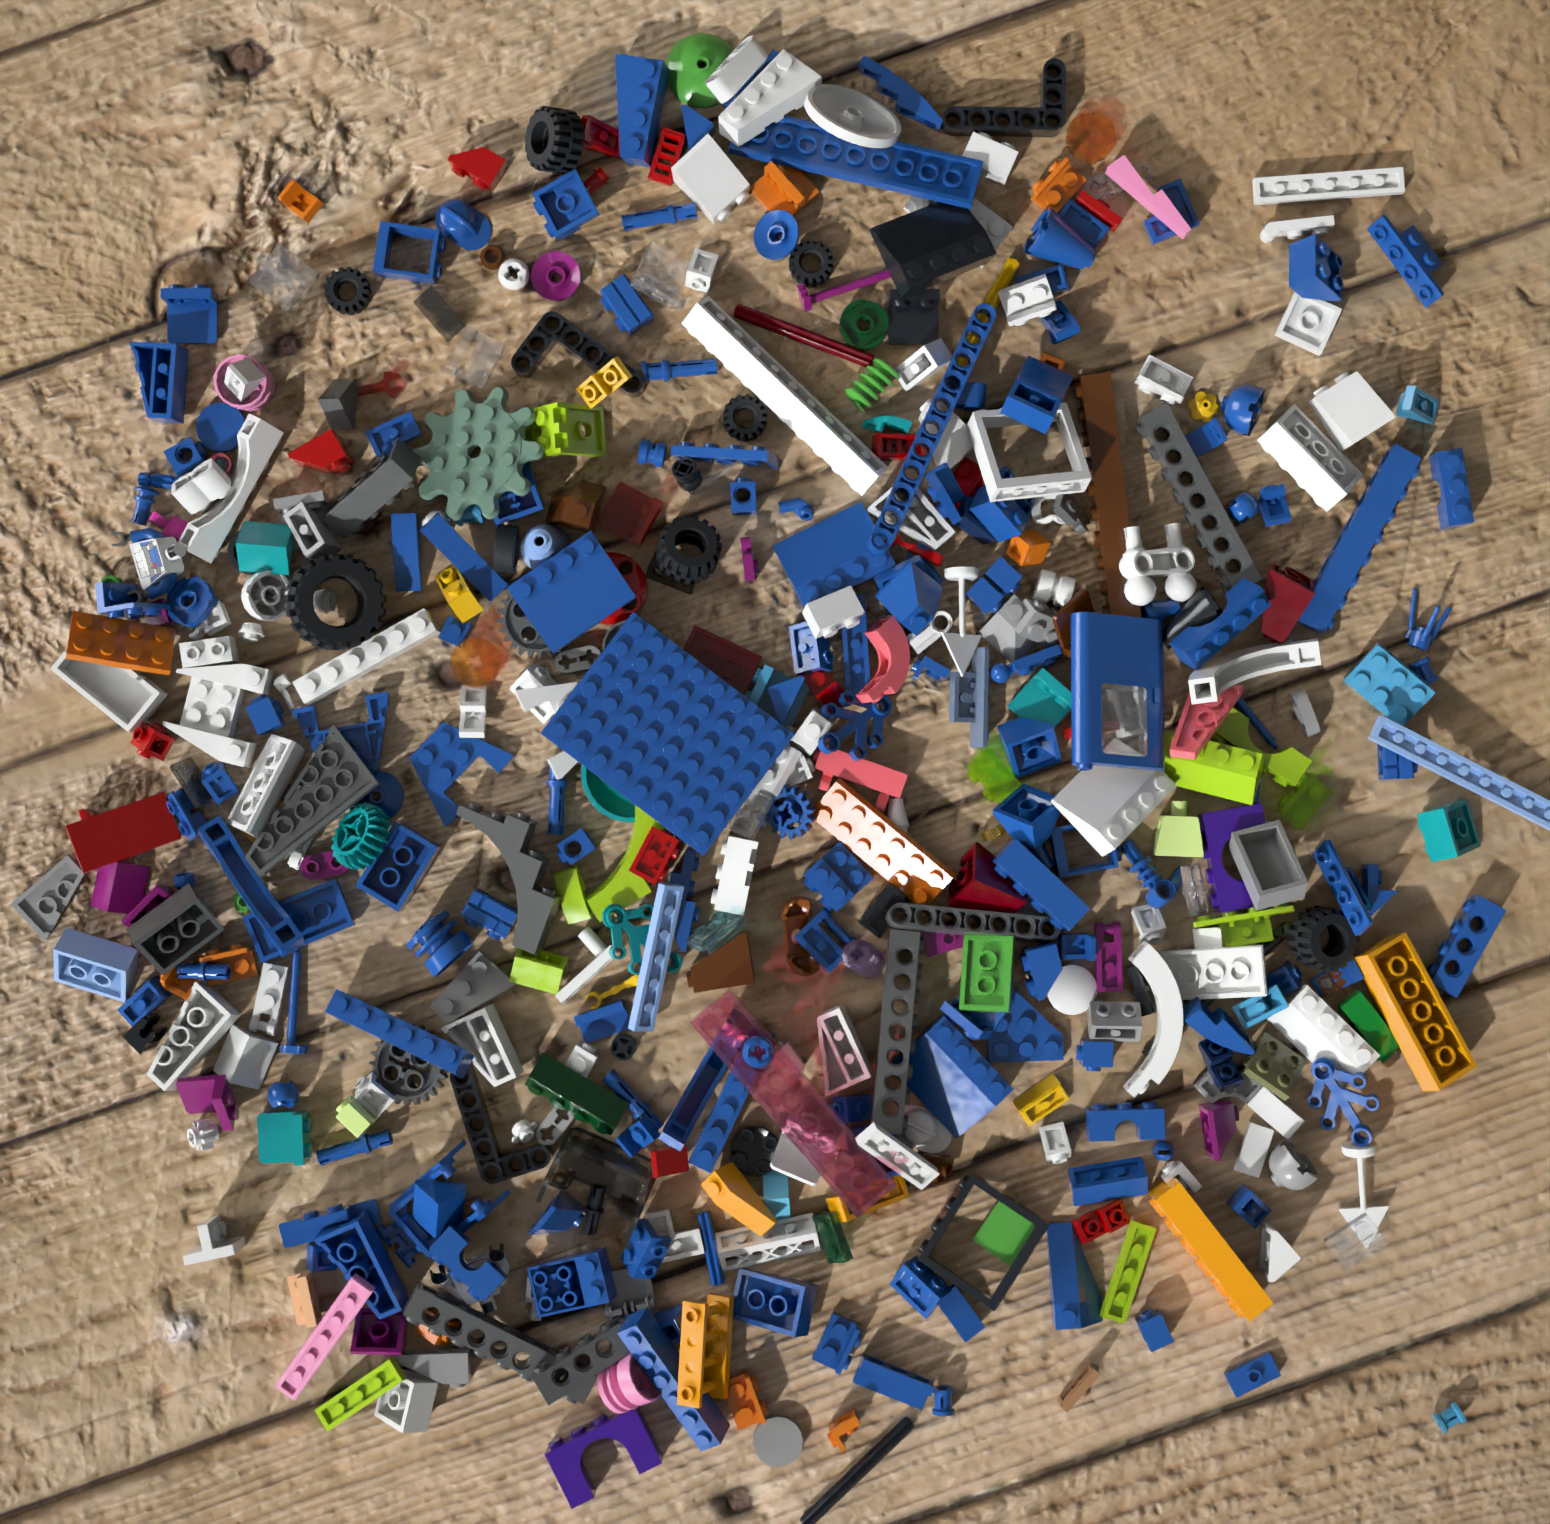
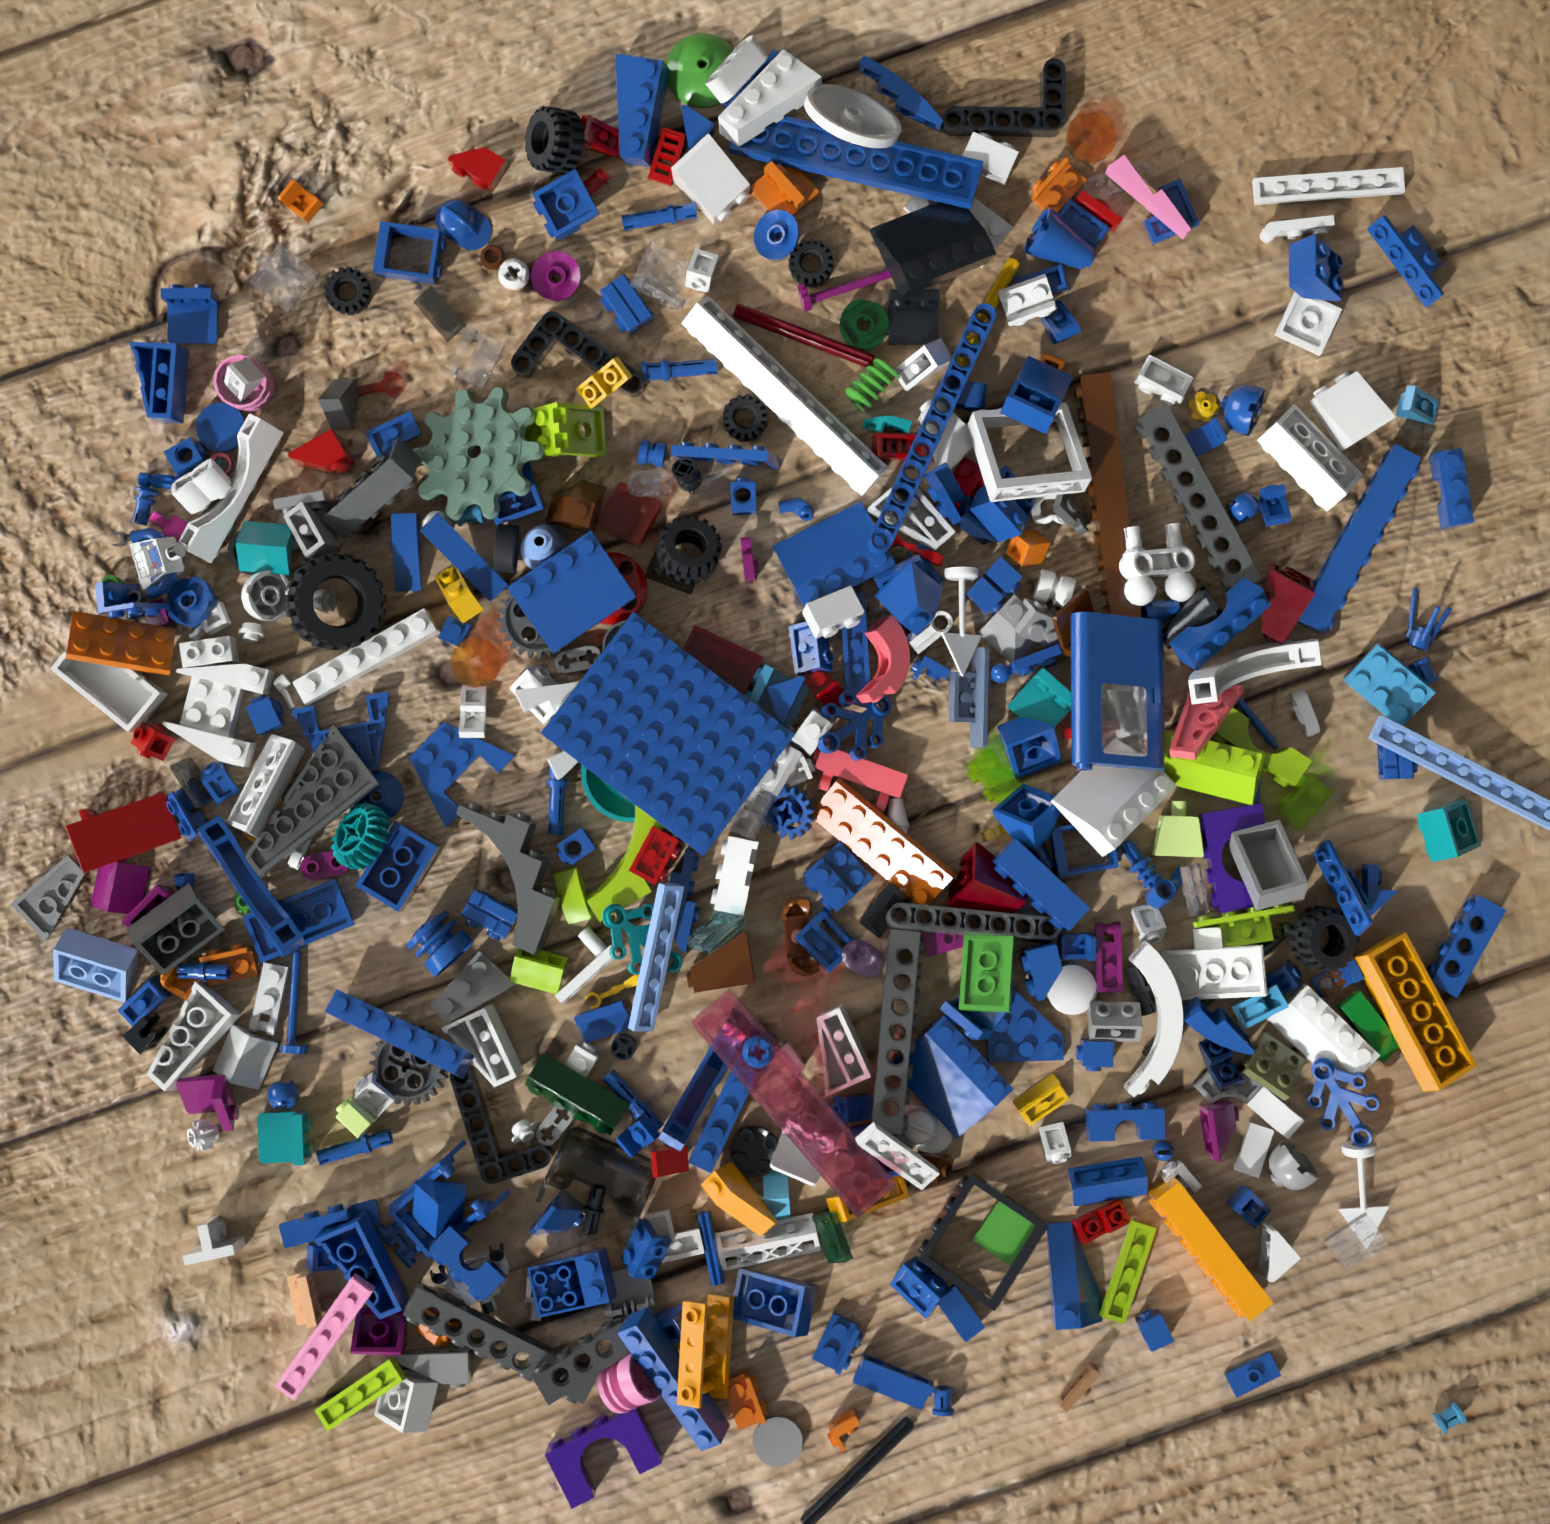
none -> clear beam [627,470,675,497]

